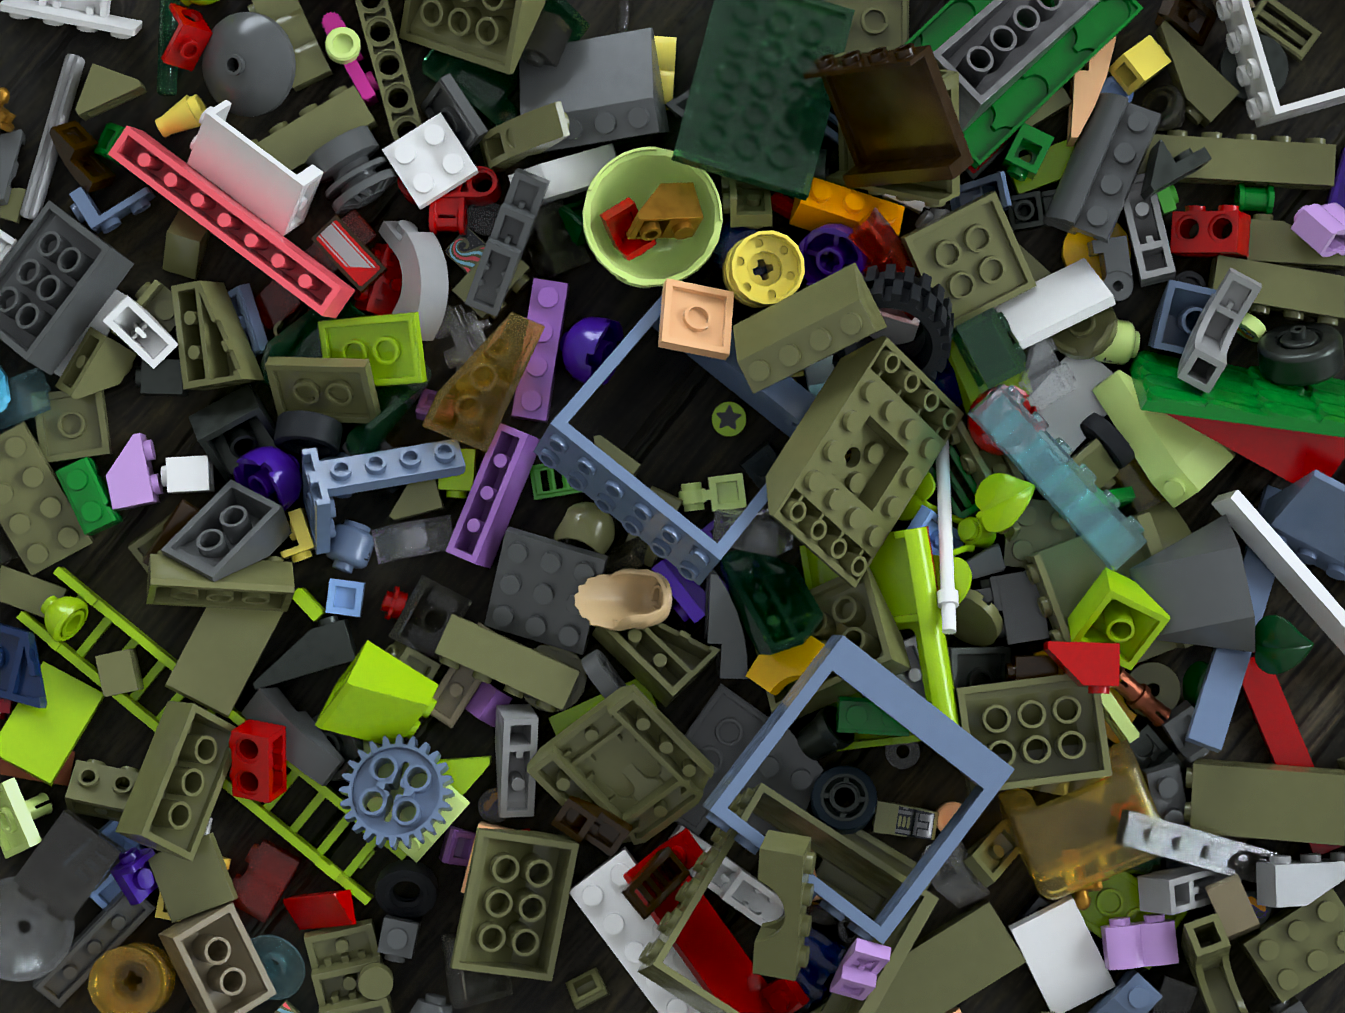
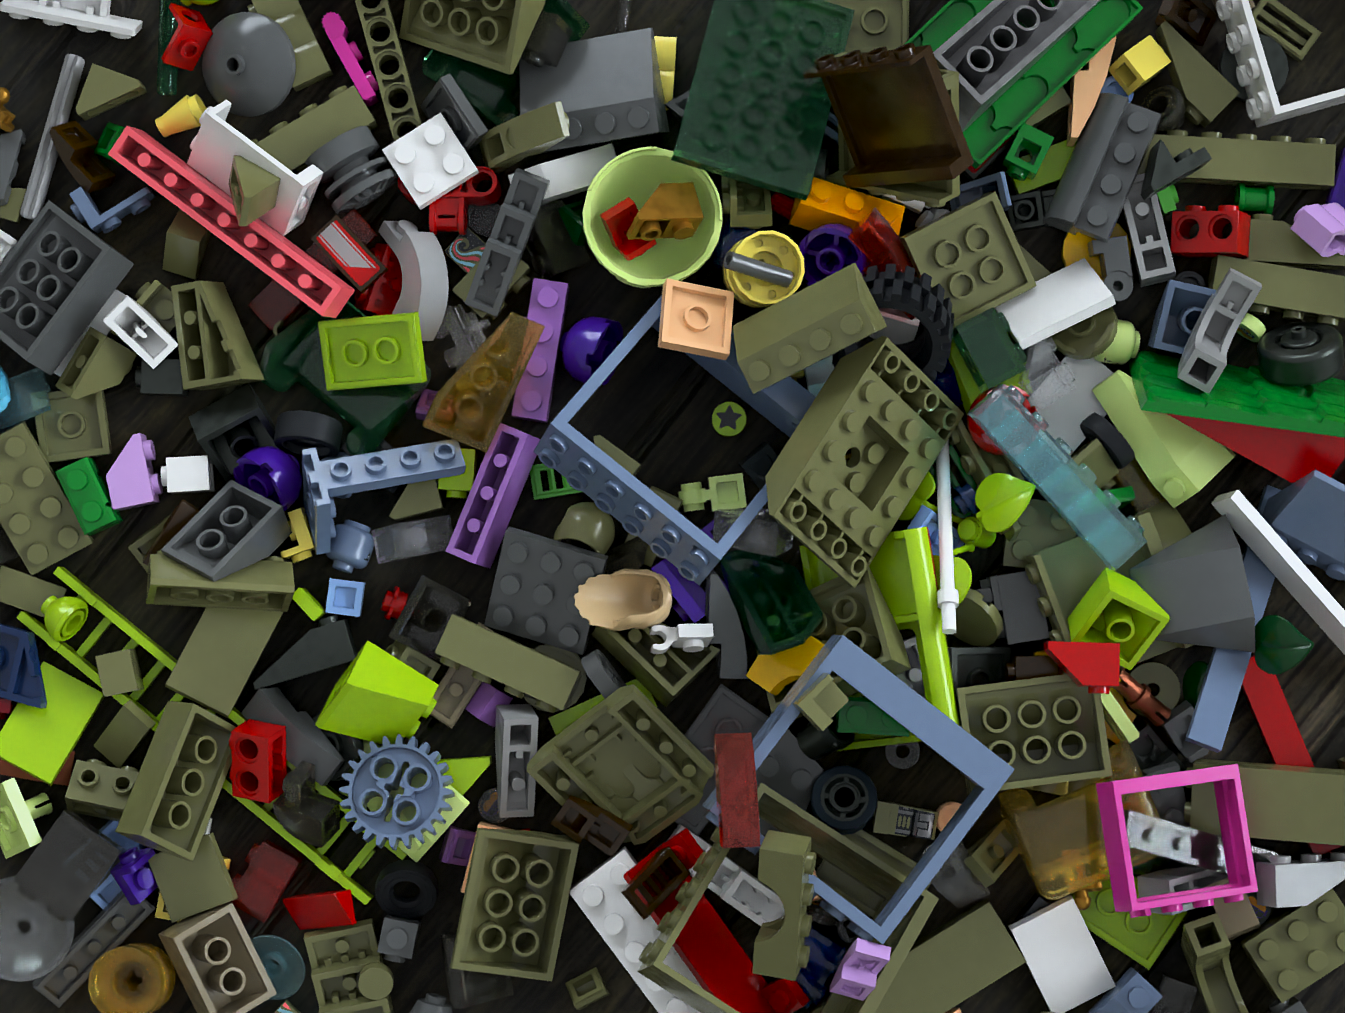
sand blue tile [228,283,270,357] -> none
olive plate [265,357,382,424] -> none
yellowish green tile [325,27,361,64] -> none
dark grey slope [966,543,1006,580] -> none
lavender brick [1101,913,1179,970] -> none
none -> olive tile [93,700,156,768]
none -> olive slope [228,155,281,226]
none -> clear smoke brick [273,761,340,848]
none -> white plate [649,623,714,654]
none -> clear red slope [714,732,761,848]
none -> dark grey piece [723,251,793,288]
none -> olive panel [792,673,849,731]
none -> dark blue plate [952,484,979,517]
none -> dark pink window [1096,764,1258,918]

